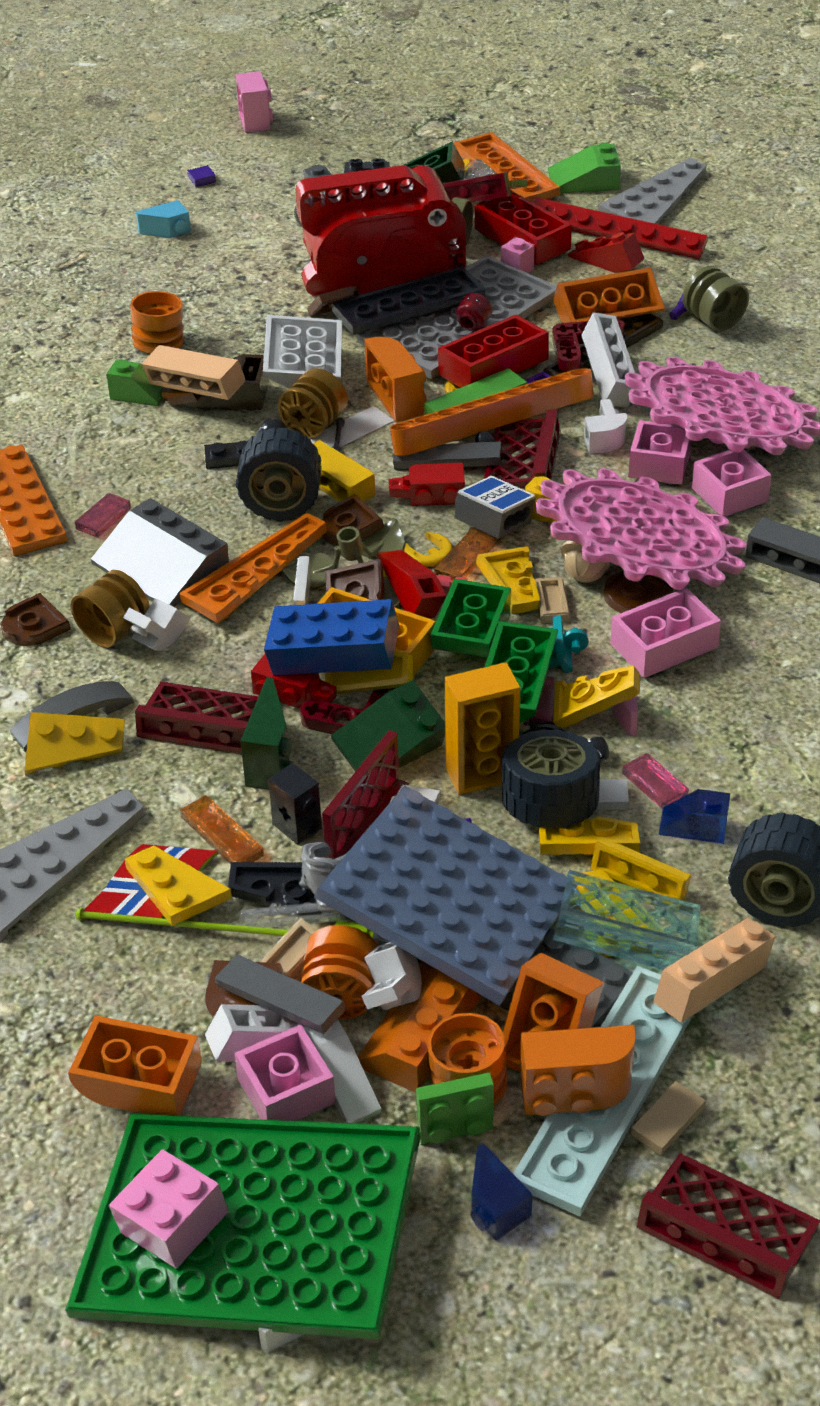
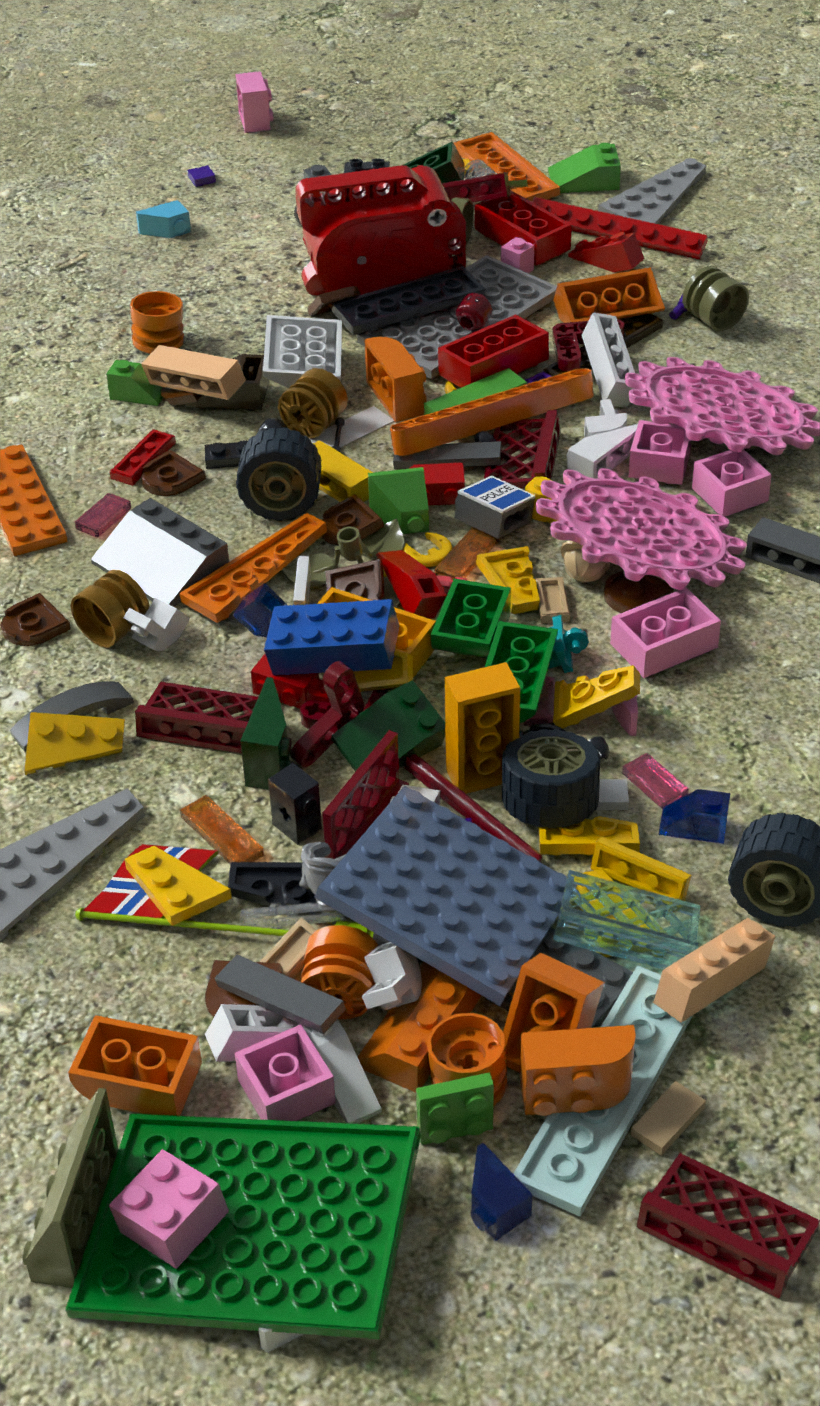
none -> olive slope [22,1088,118,1288]
none -> red tile [109,429,176,486]
none -> reddish brown tile [141,450,206,496]
none -> clear blue slope [233,583,289,638]
none -> dark red beam [290,661,364,768]
none -> bright green slope [368,467,429,534]
none -> dark red axle [405,754,543,863]
none -> white slope [567,424,638,479]

